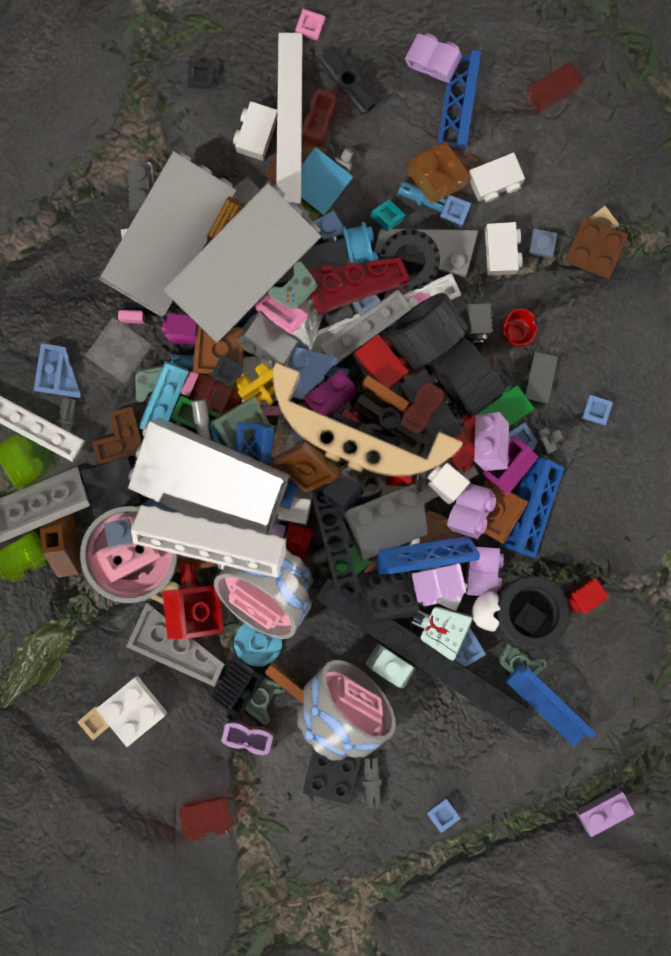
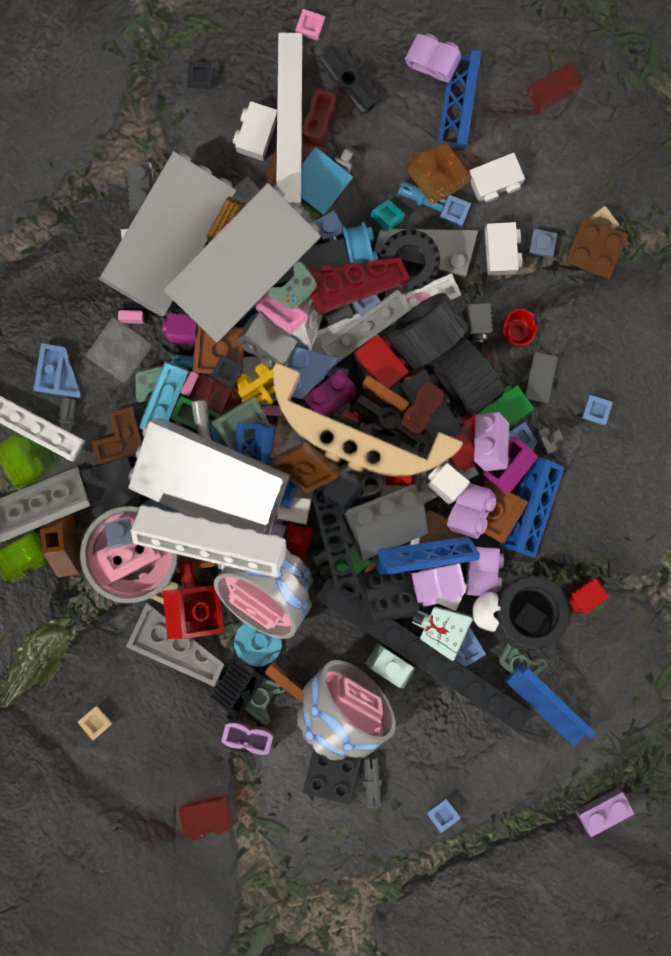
white brick [96,676,168,747] -> none

